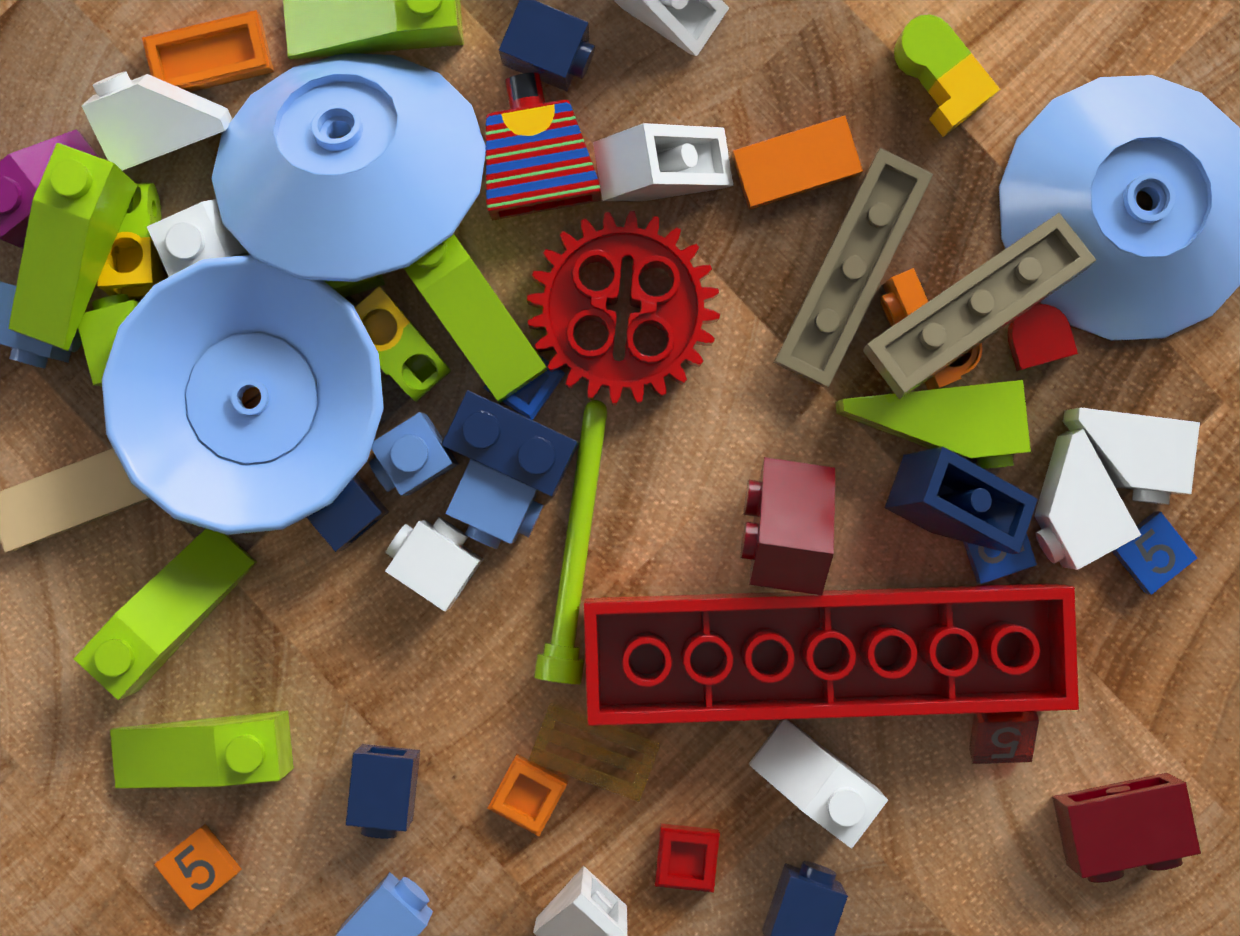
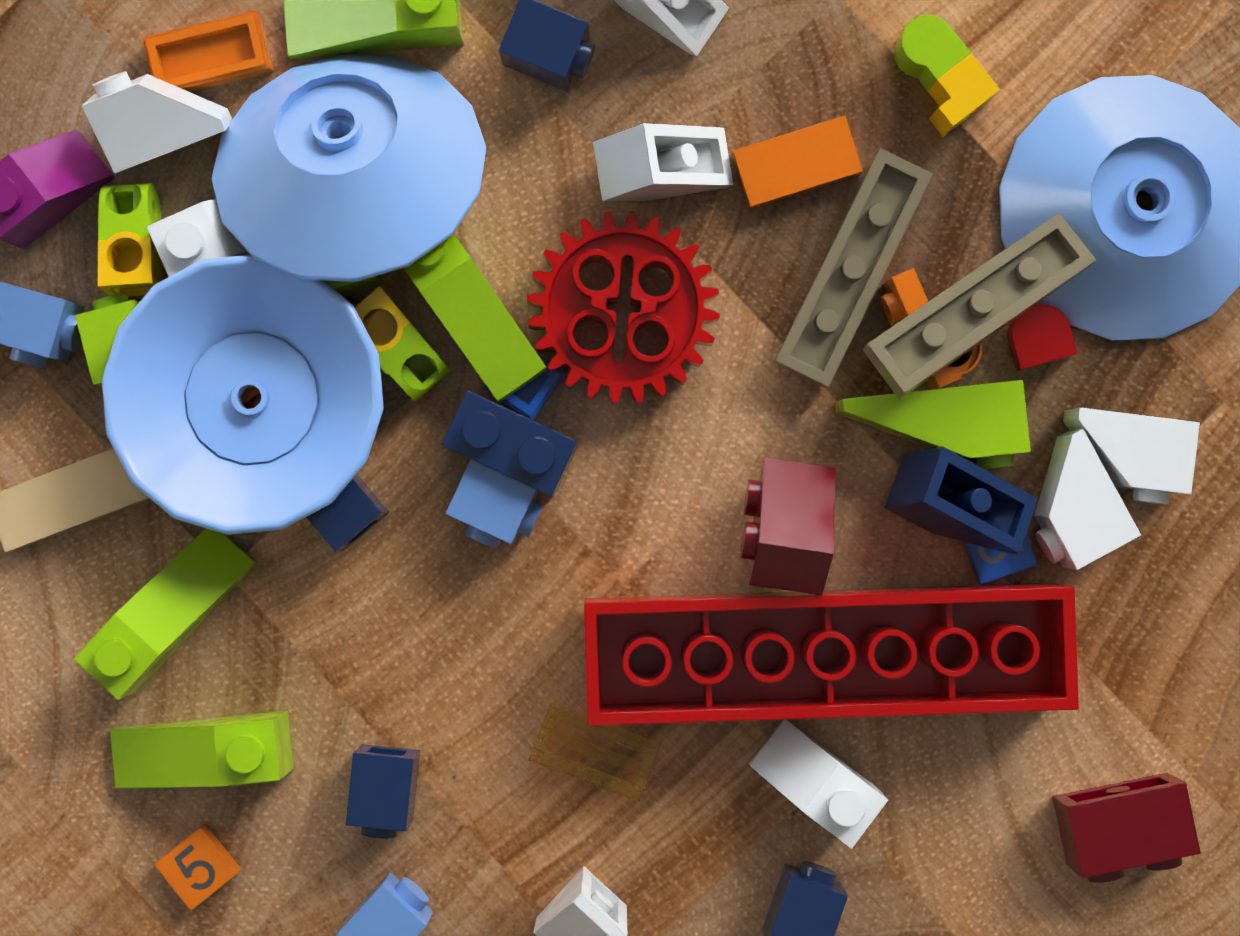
lime slope [8,143,138,351] -> none
medium blue brick [369,412,459,496] -> none
white brick [385,517,483,611] -> none
torso [486,73,601,221] -> none
orange tile [487,753,568,836] -> none
lime piece [534,400,607,684] -> none
red tile [654,823,720,893] -> none
clear red tile [969,711,1039,764] -> none
blue tile [1112,511,1197,595] -> none

